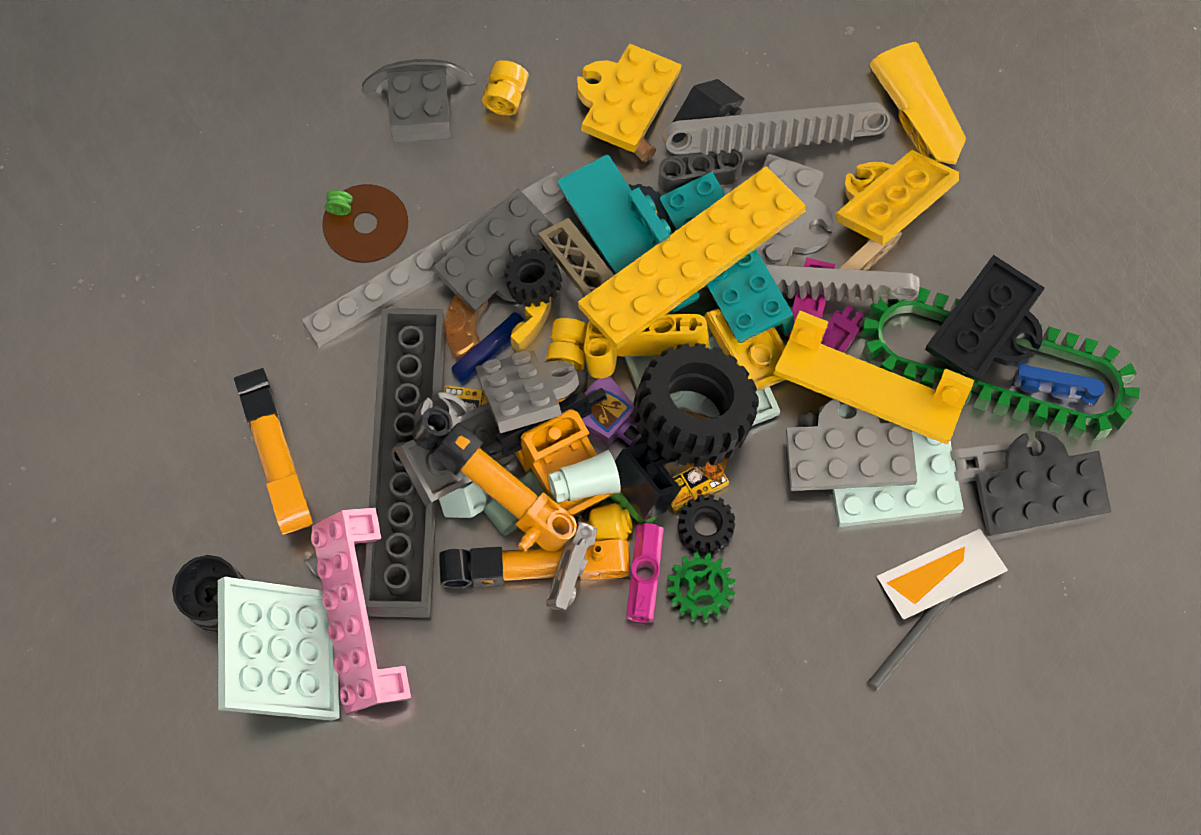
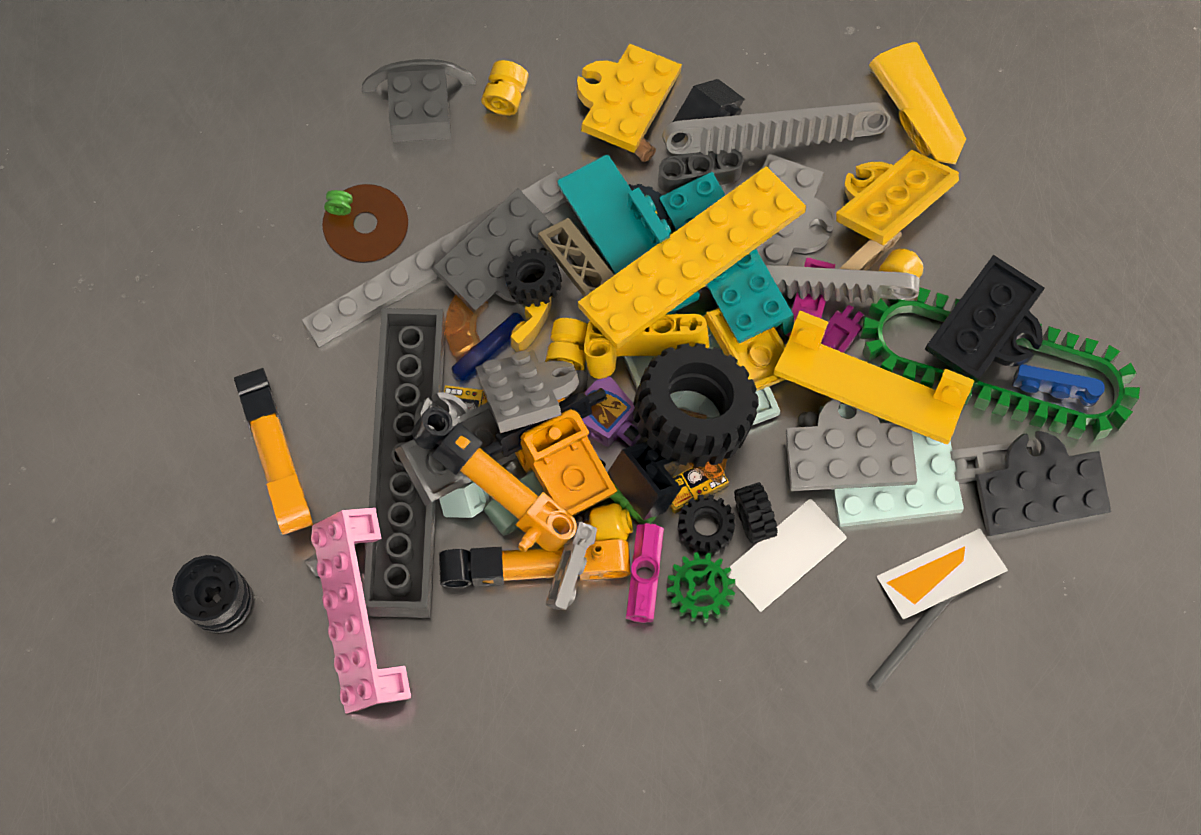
light aqua plate [218,577,340,721] -> none
light aqua plant [548,450,621,503] -> none
none -> white sticker [728,499,847,612]
none -> black tyre [734,482,778,544]
none -> yellow head [879,248,924,278]

